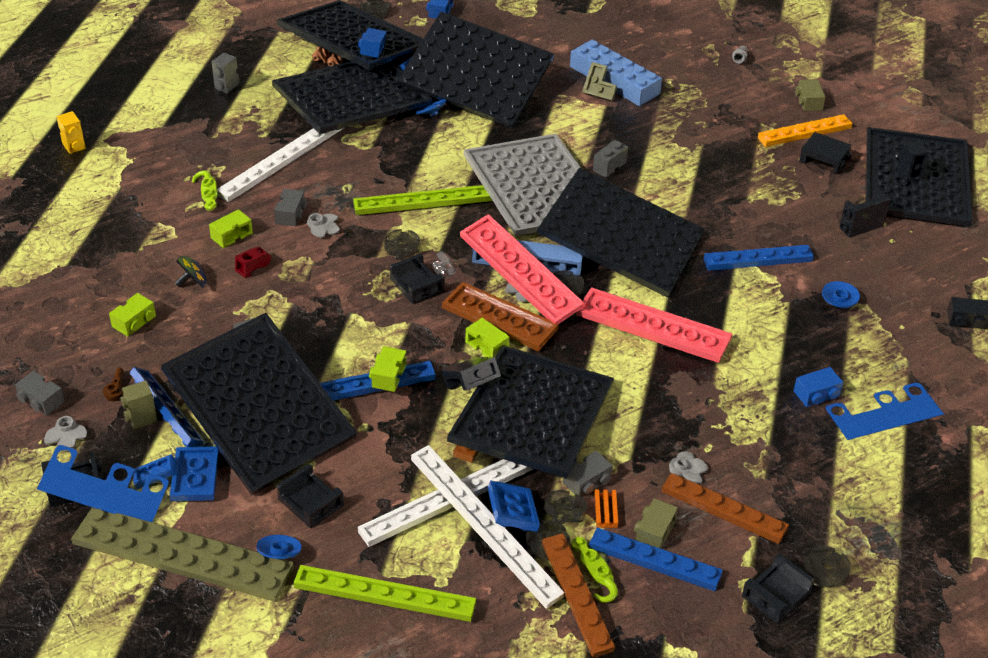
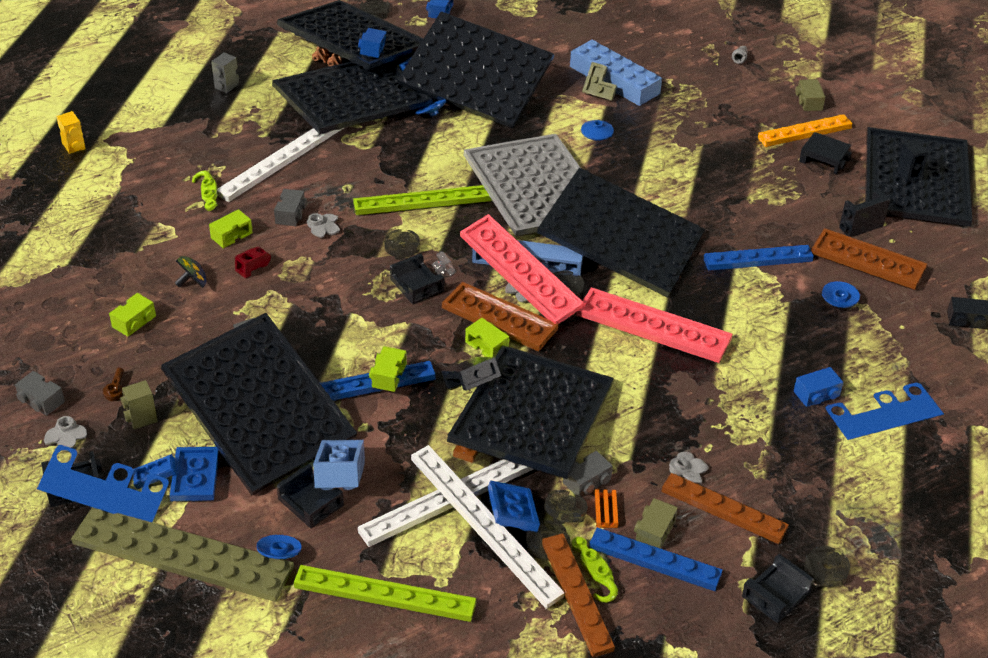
blue plate [130,367,206,447] -> none
dark grey brick [593,140,628,178] -> none
none -> medium blue brick [313,440,365,490]
none -> blue dish [581,120,614,141]
none -> dark orange plate [811,228,927,290]

